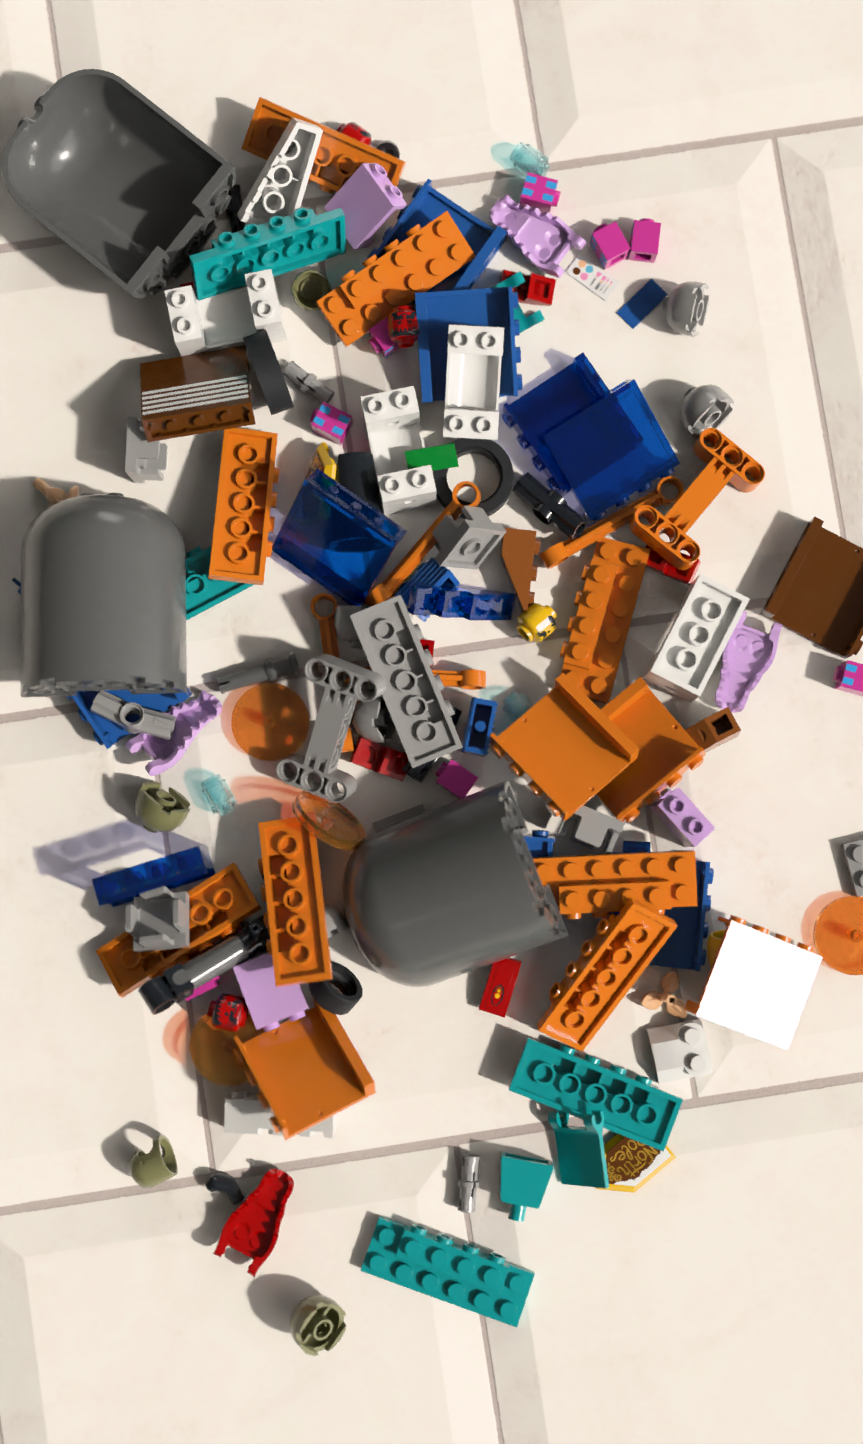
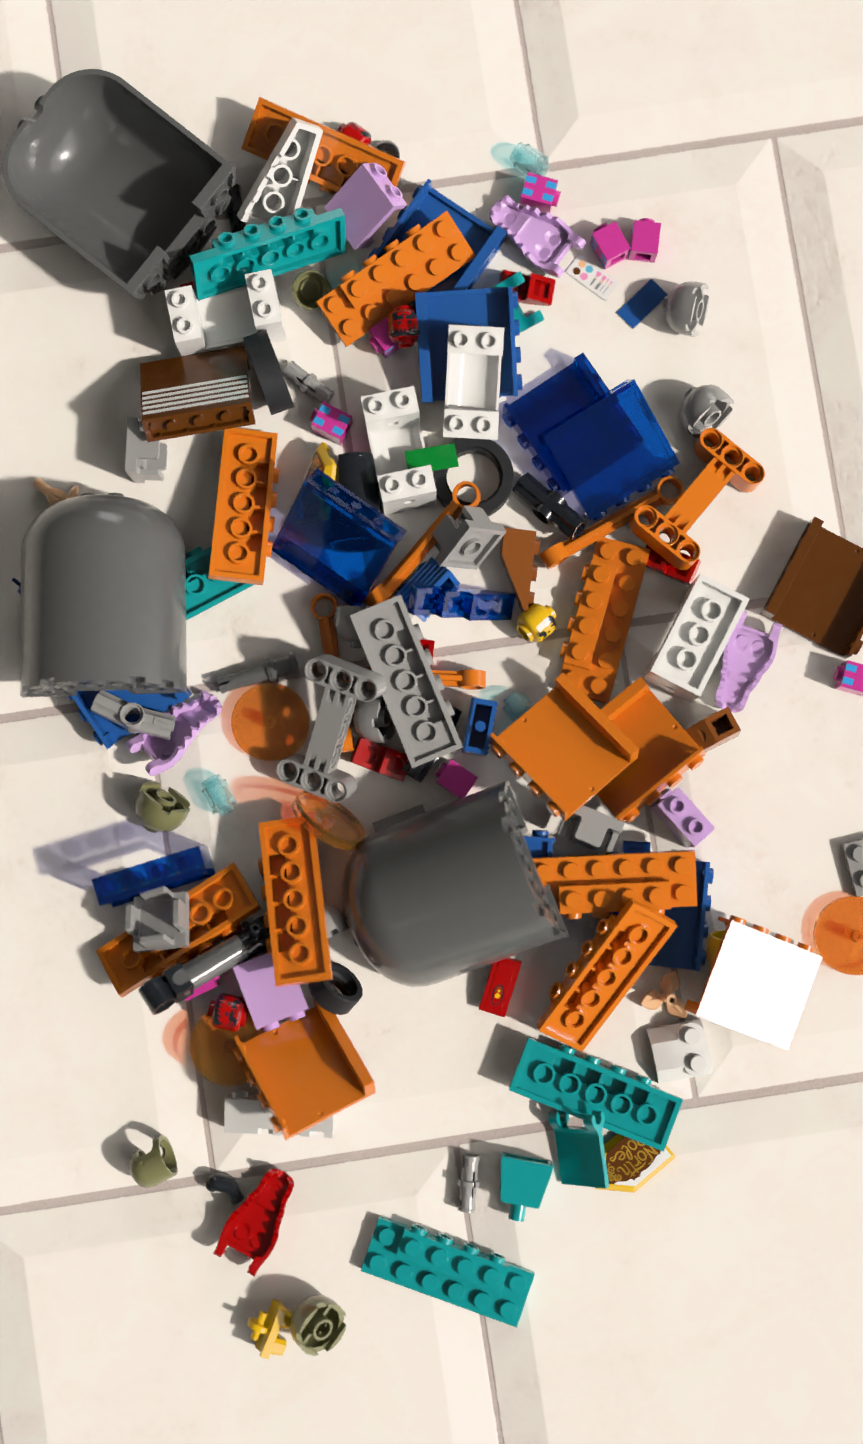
none -> yellow hips [247,1299,293,1359]

